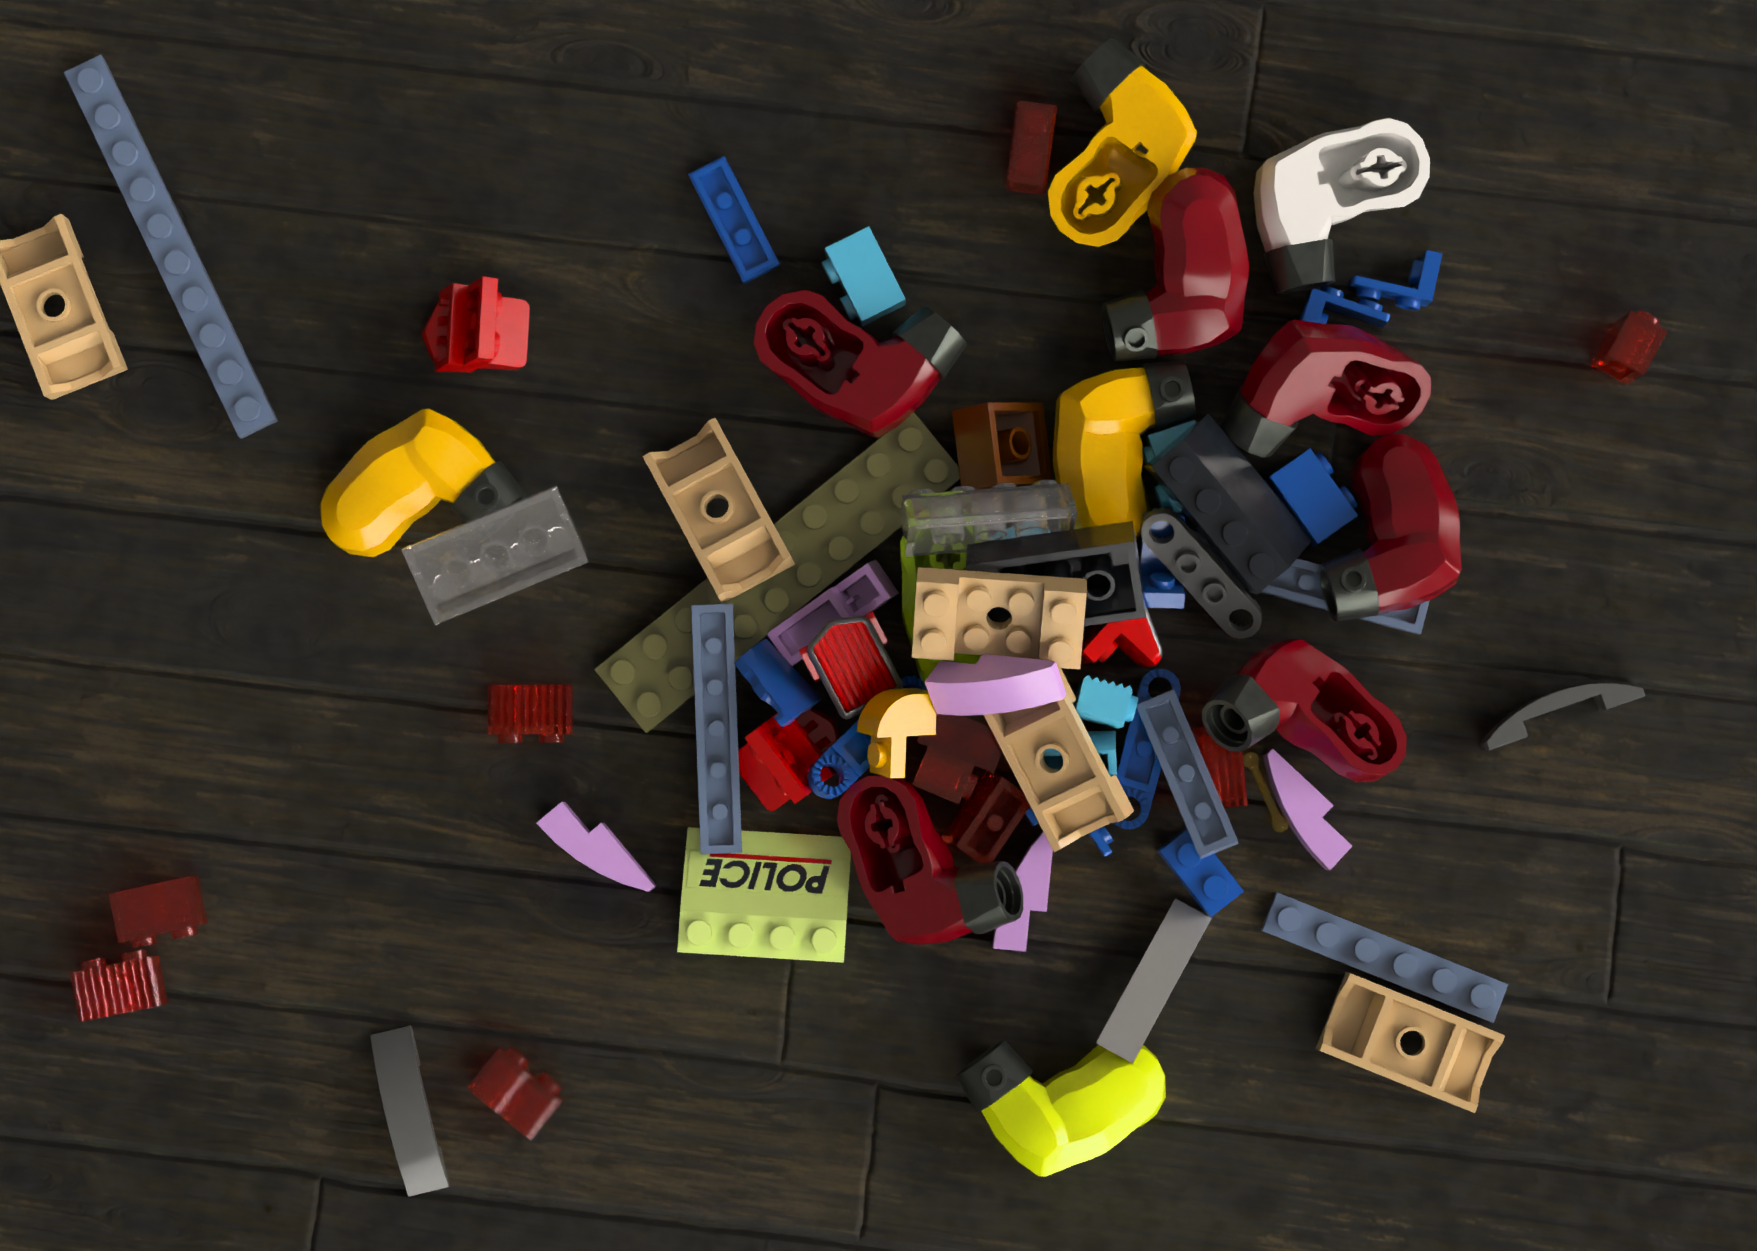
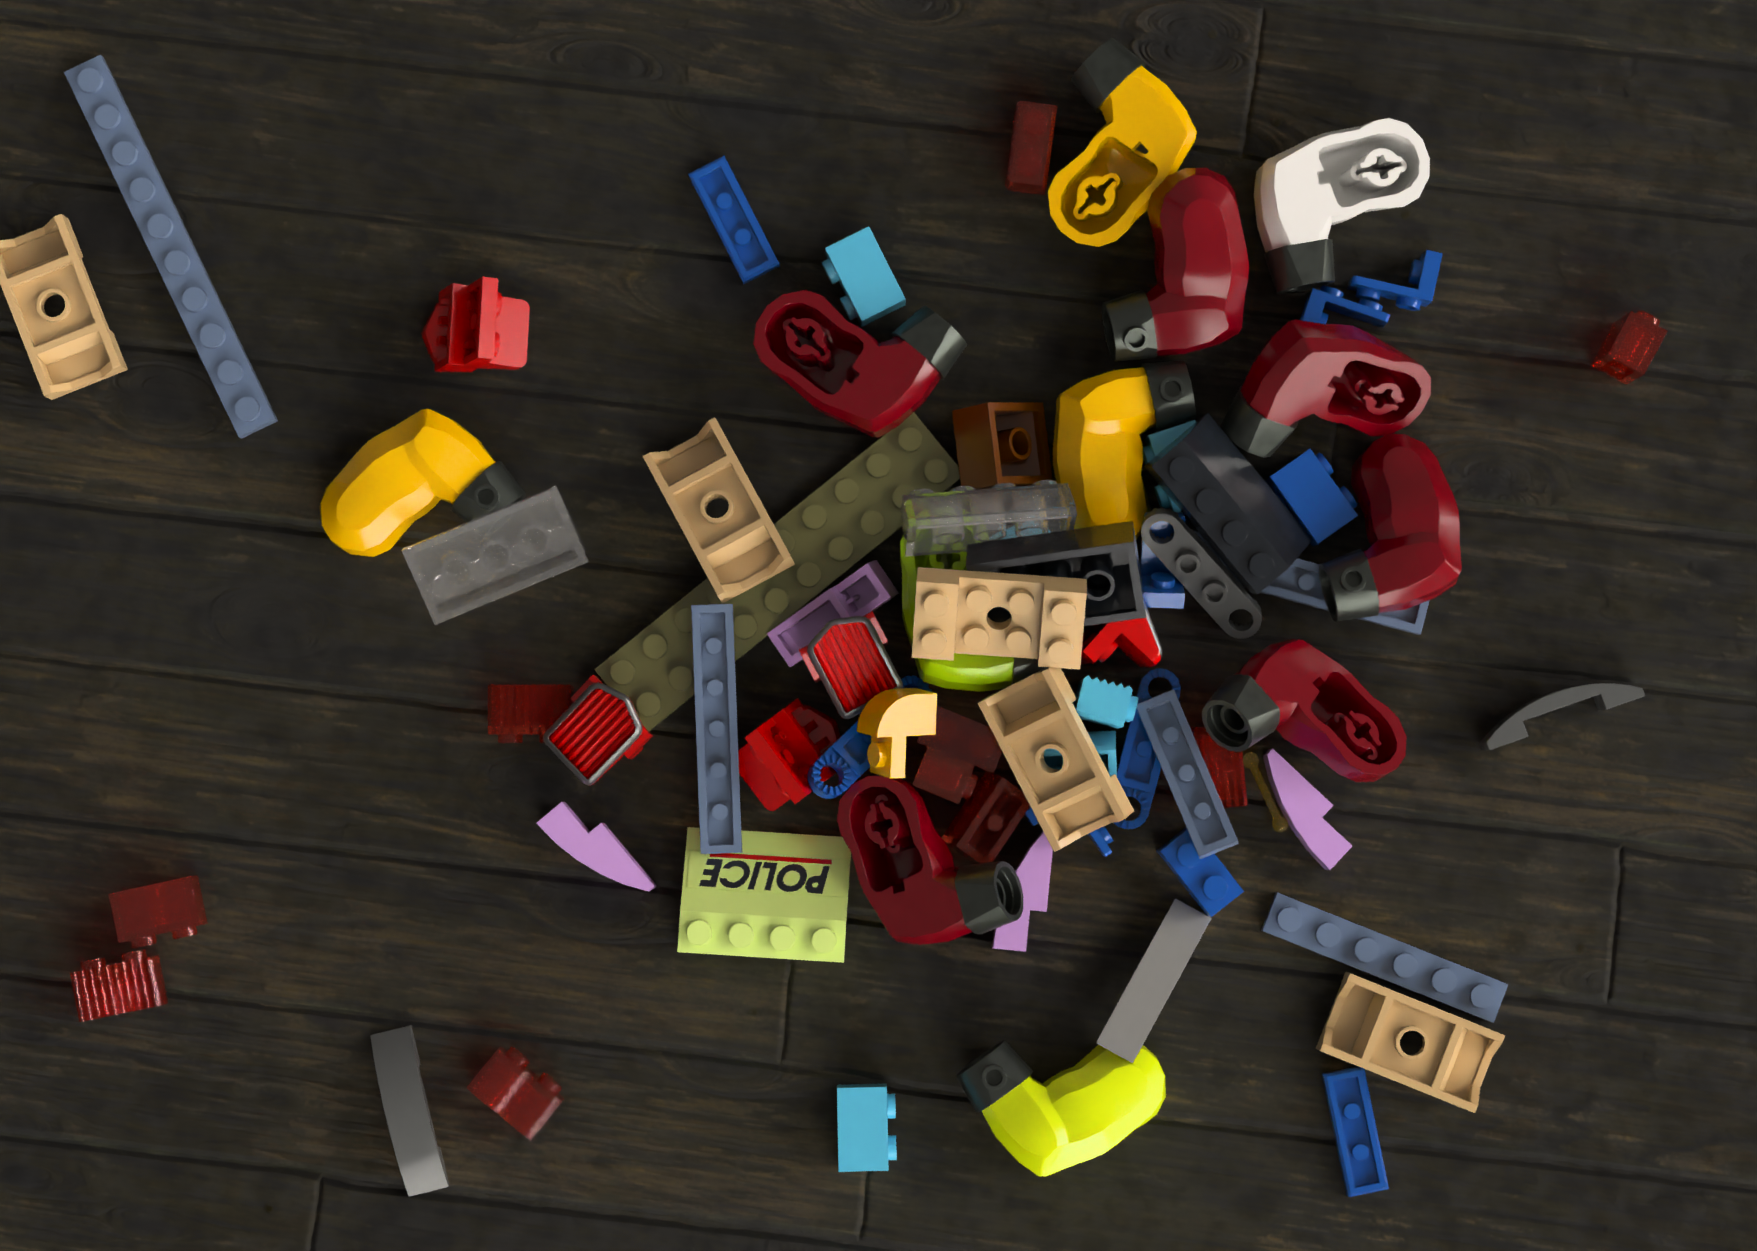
blue slope [734,638,822,727] -> none
lavender slope [925,654,1066,716] -> none
none -> red piece [543,675,653,786]
none -> medium azure brick [837,1084,897,1172]
none -> blue tile [1322,1066,1389,1197]

